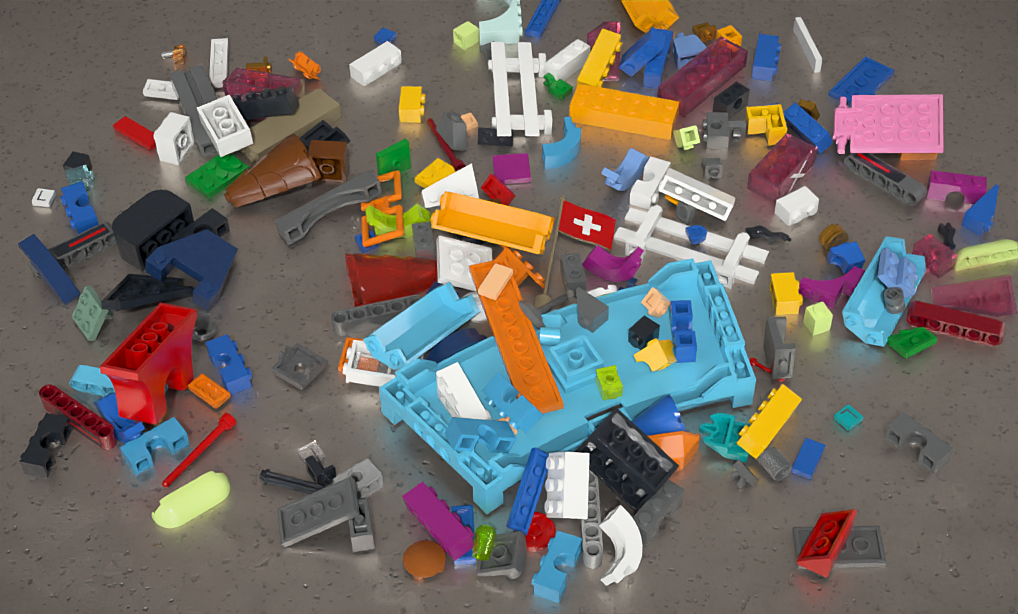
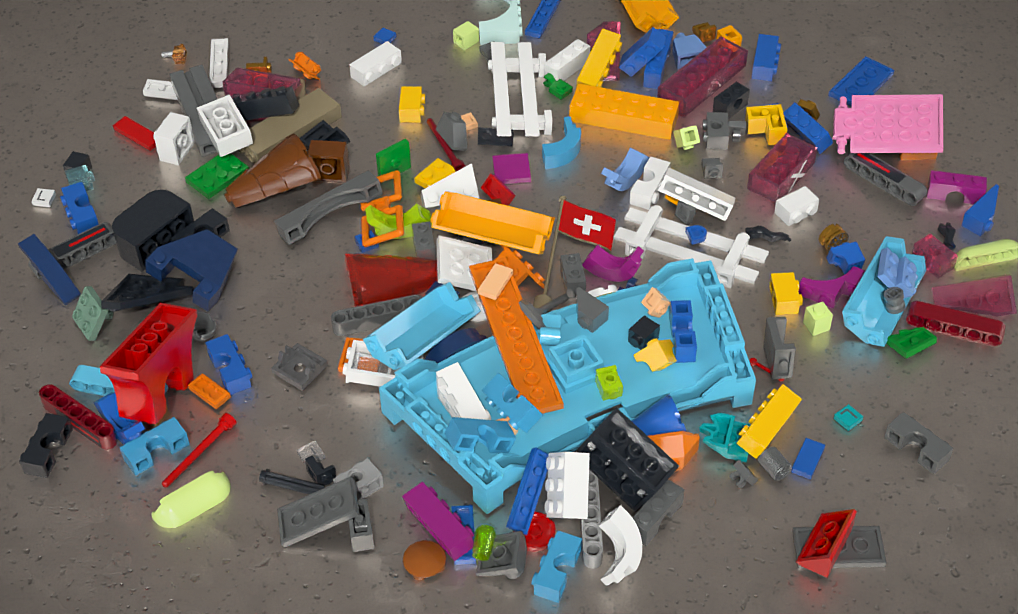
white tile [793,17,822,73] -> none

